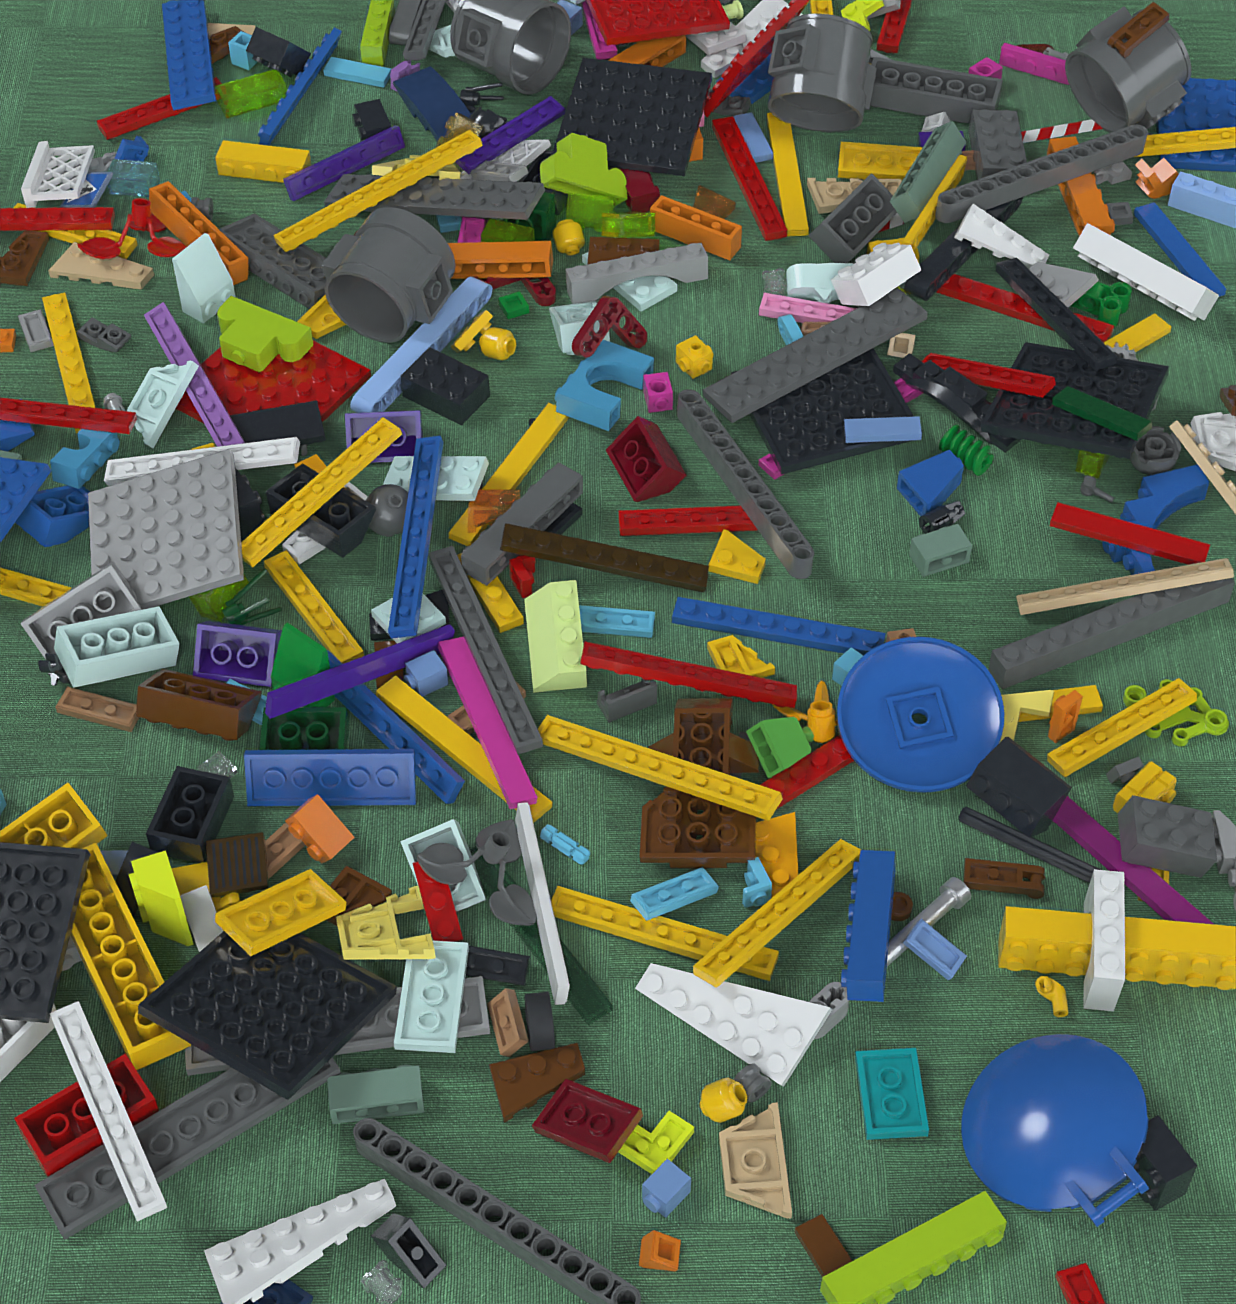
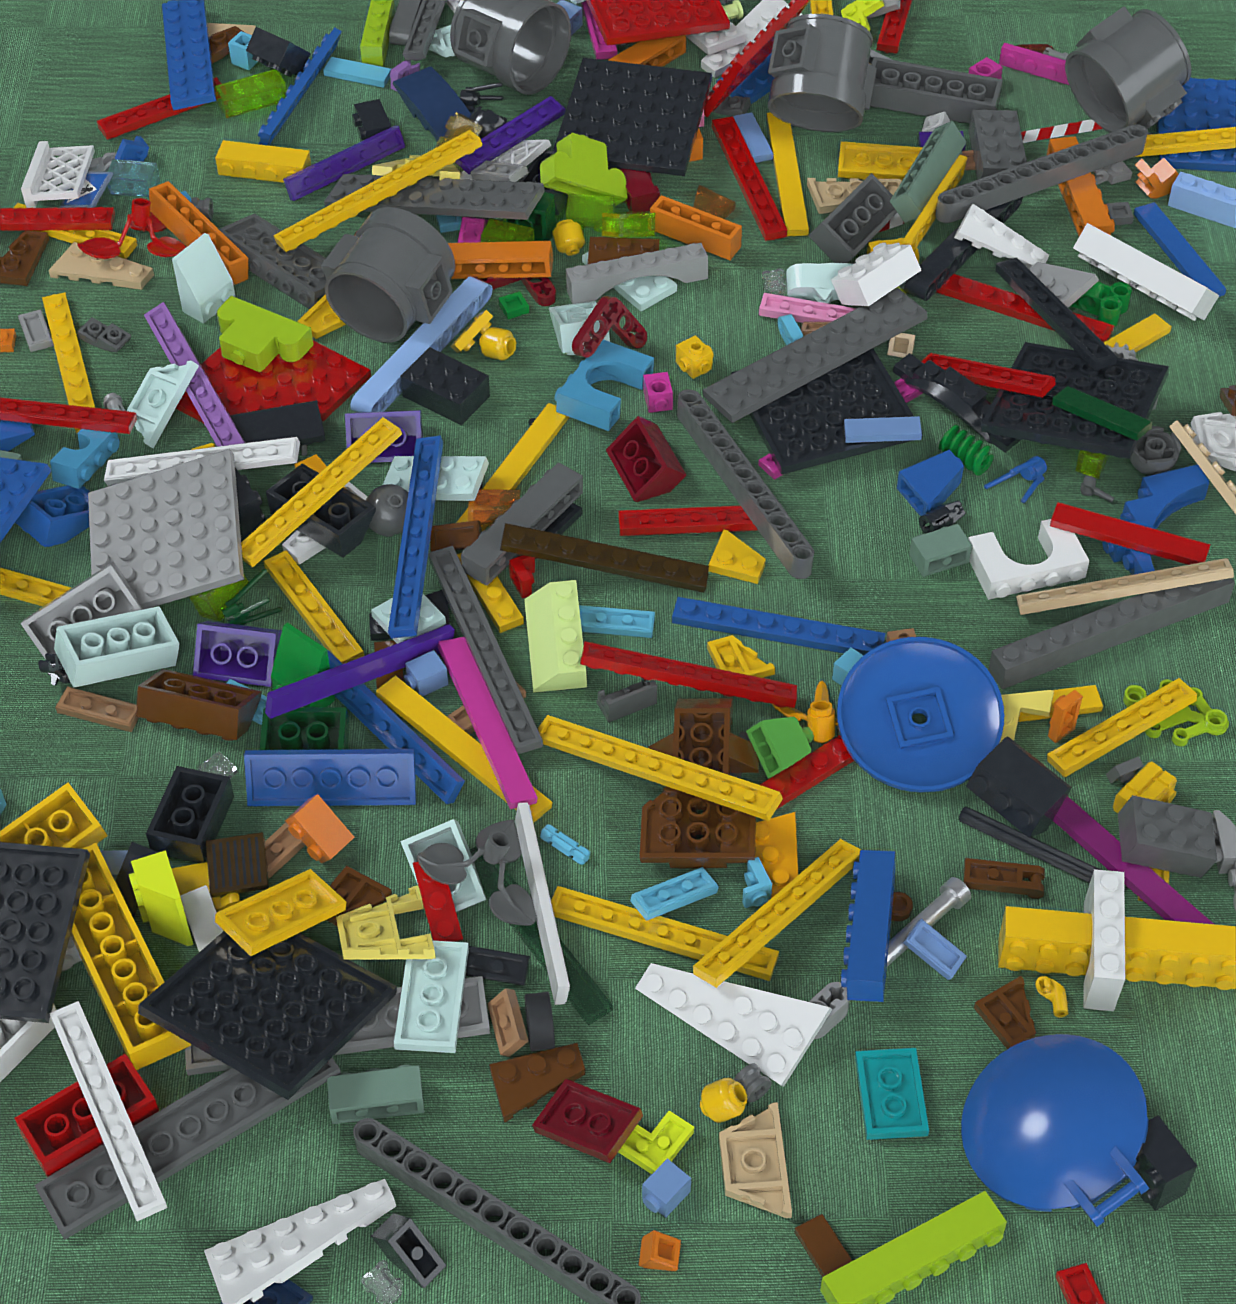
reddish brown plate [1107,2,1170,58] -> none
none -> reddish brown tile [430,520,482,552]
none -> white arch [968,519,1089,600]
none -> reddish brown wing [974,976,1036,1049]
none -> blue plant [984,456,1047,503]

